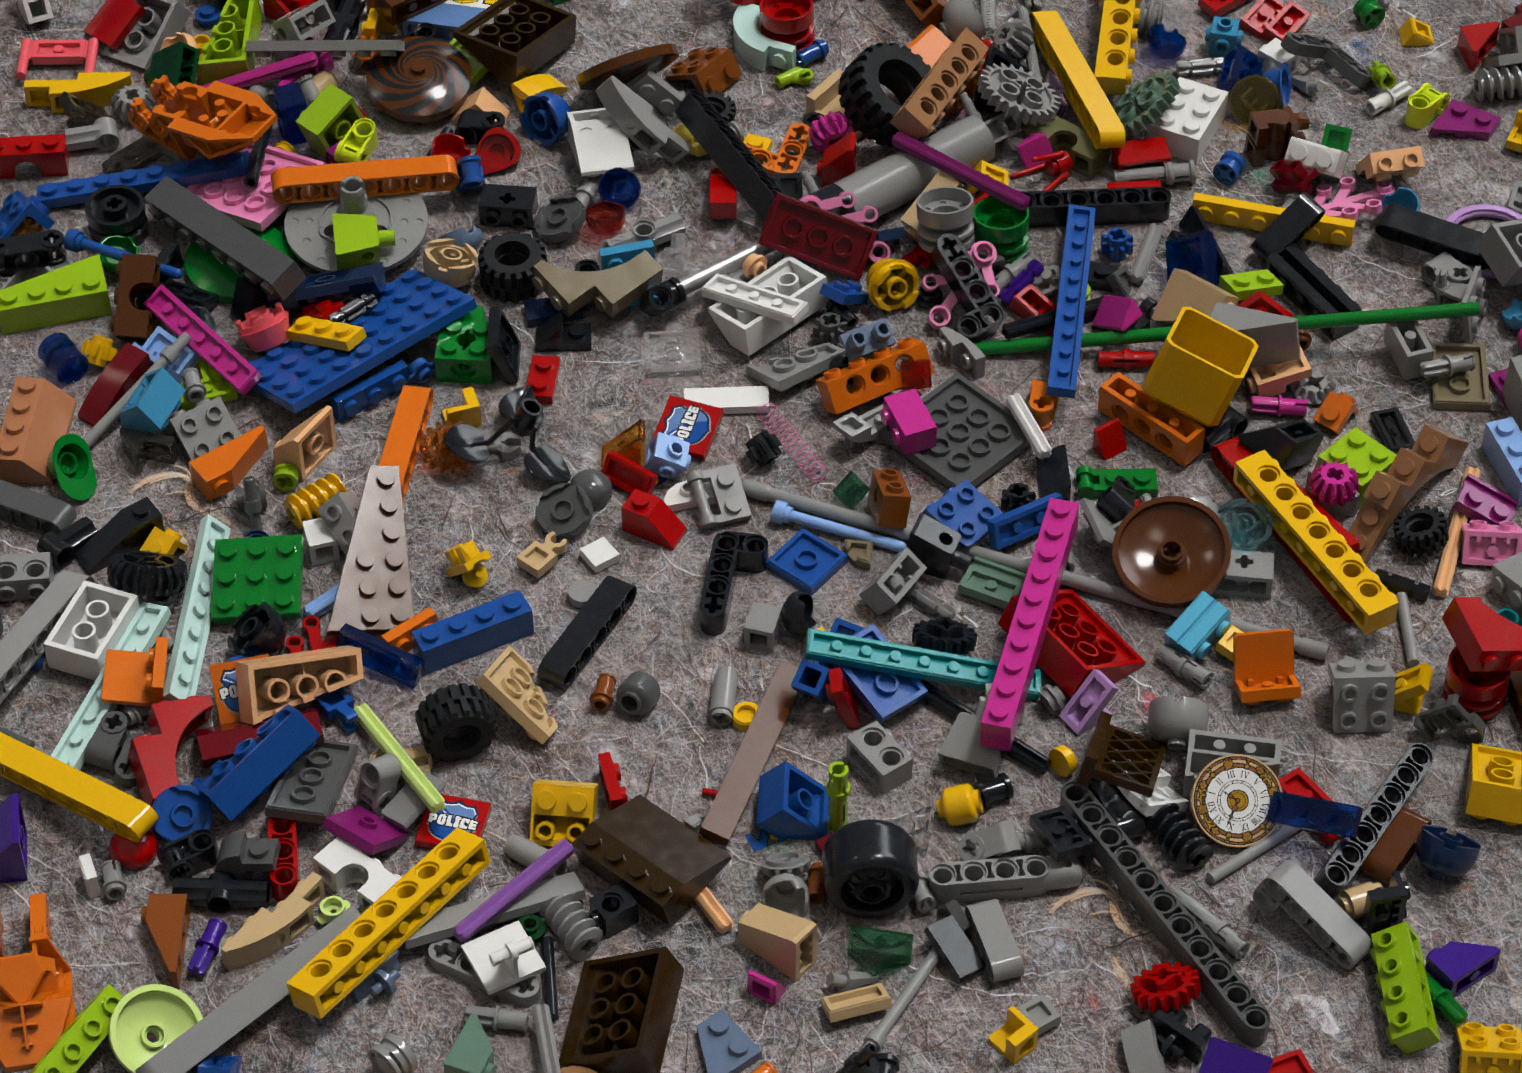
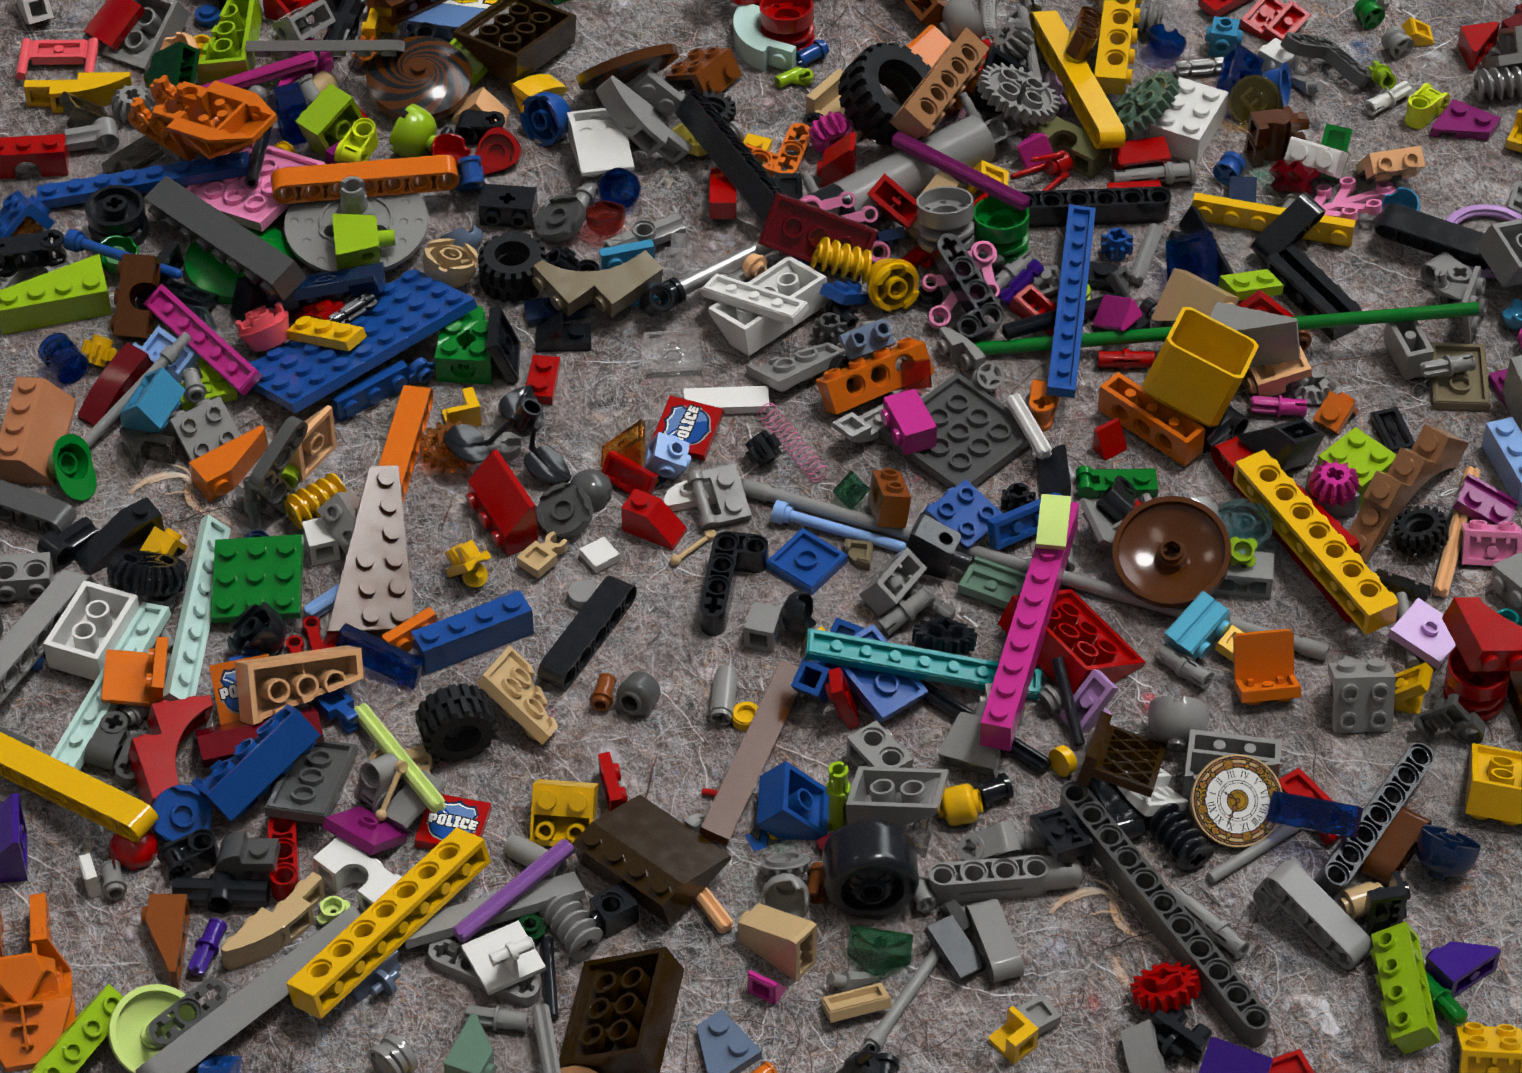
none -> dark grey beam [145,978,227,1048]
none -> dark grey beam [248,416,308,515]
none -> tan hinge [375,760,408,821]
none -> lime cylinder [389,103,437,158]
none -> red slope [466,449,538,557]
none -> black gear [544,247,580,271]
none -> tan hinge [670,529,717,566]
none -> yellow piece [811,237,872,284]
none -> light grey slope [845,766,949,827]
none -> red slope [867,173,917,229]
none -> light grey pin [878,586,936,636]
none -> light grey wheel [971,362,1004,393]
none -> yellowish green slope [1036,494,1071,551]
none -> black bar [1052,657,1085,746]
none -> reddish brown beam [1065,6,1102,61]
none -> dark blue tile [1229,176,1257,203]
none -> lime plate [1230,537,1258,567]
none -> light grey wheel [1381,26,1414,59]
none -> lavender plate [1387,598,1456,669]

